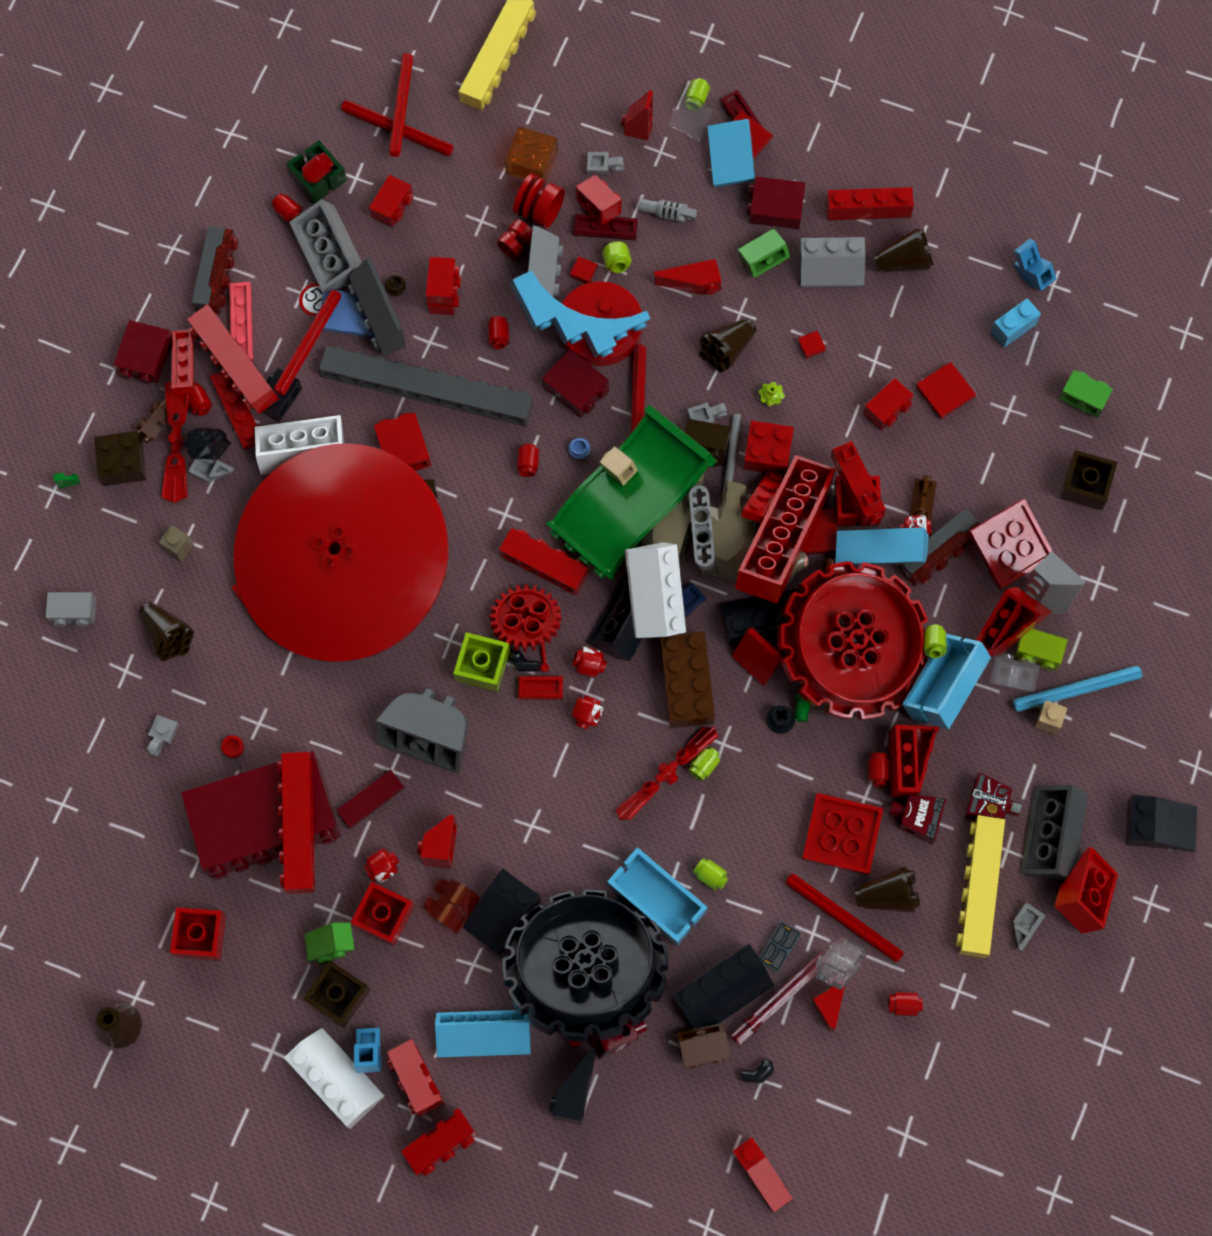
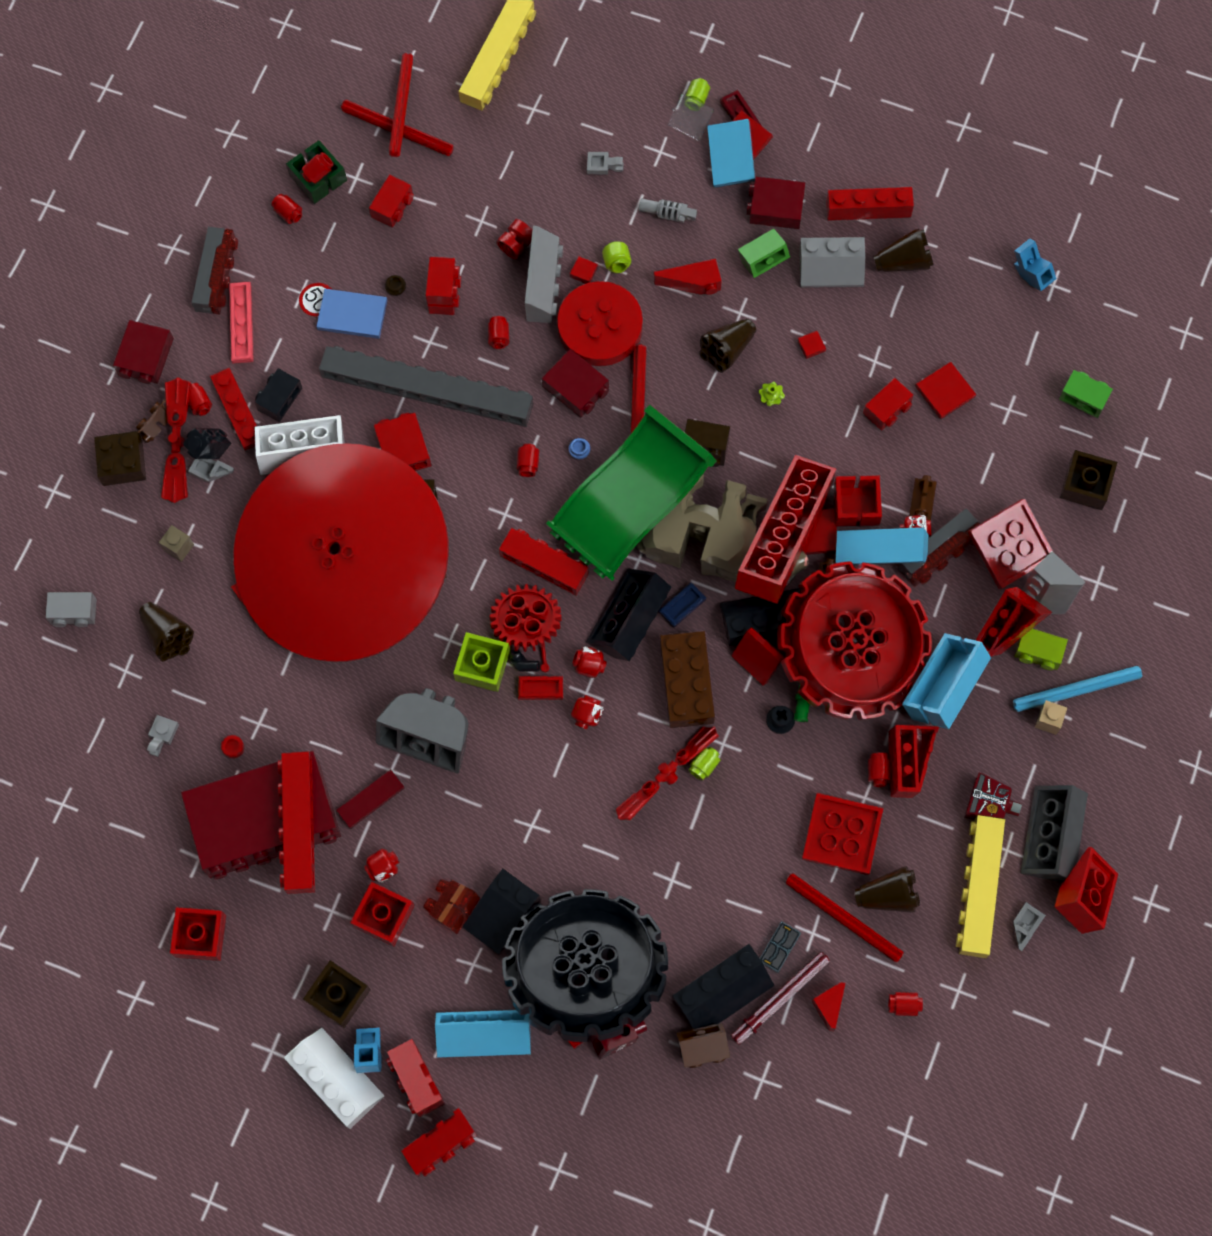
green tile [53,473,81,489] -> none
dark brown cone [95,1001,142,1049] -> none
red tile [171,329,194,396] -> none
red brick [187,304,279,414] -> none
red axle [274,290,341,395] -> none
light grey slope [289,199,362,292] -> none
bright green brick [304,922,354,964] -> none
dark grey slope [348,257,406,356] -> none
red slope [417,815,458,869] -> none
clear orange brick [504,126,558,181] -> none
medium azure arch [510,270,651,358] -> none
red wheel [513,173,565,229] -> none
black slope [549,1049,596,1125] -> none
dark red tile [574,214,638,241] -> none
red brick [576,175,622,225] -> none
tan brick [600,446,638,486] -> none
medium azure piece [607,847,708,946] -> none
red slope [621,90,653,140] -> none
white slope [625,542,686,638] -> none
light grey plate [687,402,727,423] -> none
light grey beam [689,485,715,570] -> none
lime brick [693,858,729,891] -> none
light grey bar [722,414,741,496] -> none
red slope [732,1137,793,1213] -> none
red plate [741,471,784,523] -> none
black arm [741,1059,774,1083] -> none
red brick [743,420,794,476] -> none
clear brick [816,937,866,990] -> none
red brick [830,441,886,525] -> none
dark red torso [889,794,946,844] -> none
lime brick [924,624,947,659] -> none
clear brick [989,653,1040,693] -> none
medium azure brick [991,298,1041,348] -> none
black slope [1126,795,1197,852] -> none

